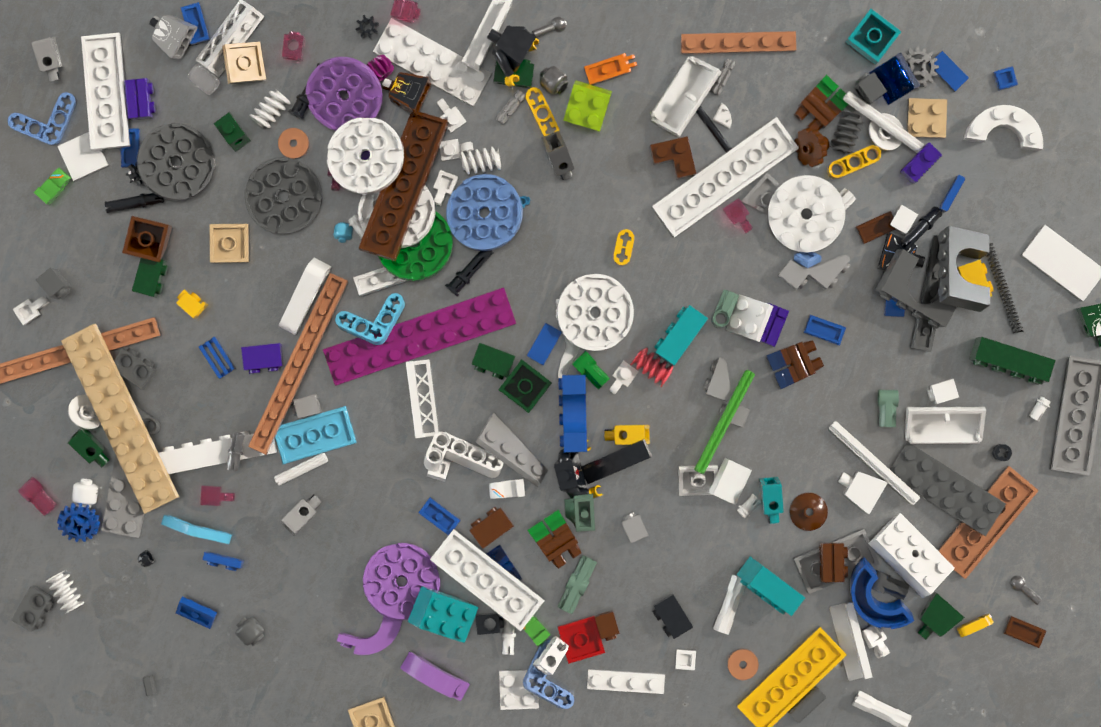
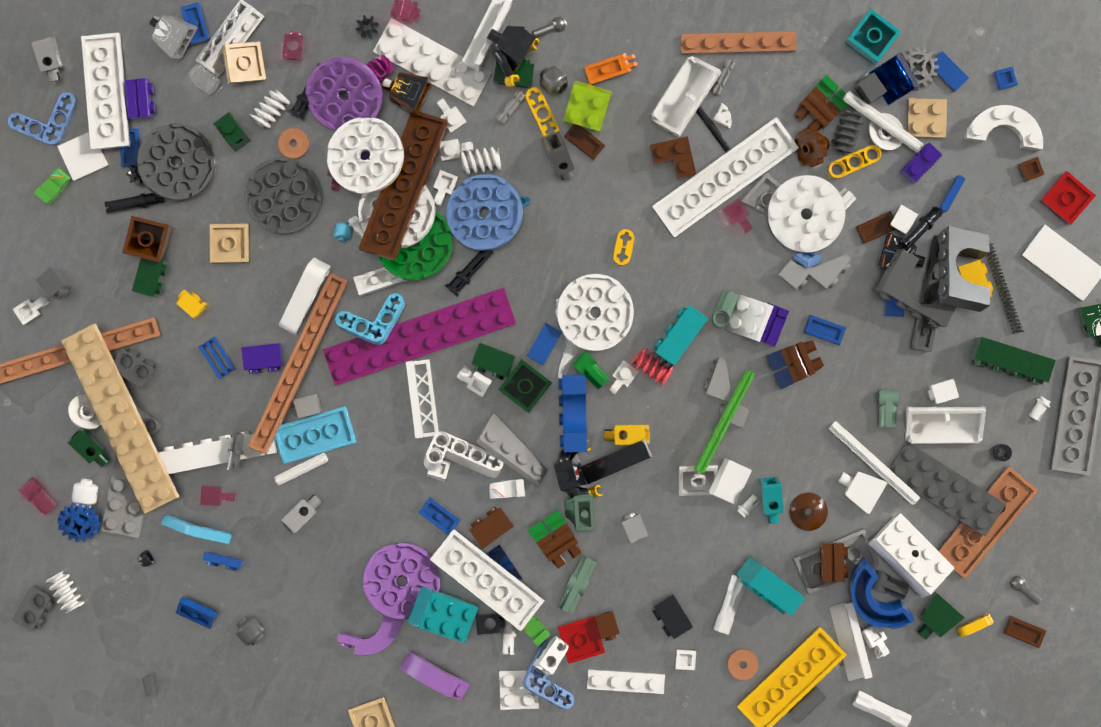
none -> white plate [457,365,492,397]
none -> reddish brown tile [564,124,605,161]
none -> reddish brown plate [1019,157,1045,182]
none -> red plate [1041,171,1096,225]

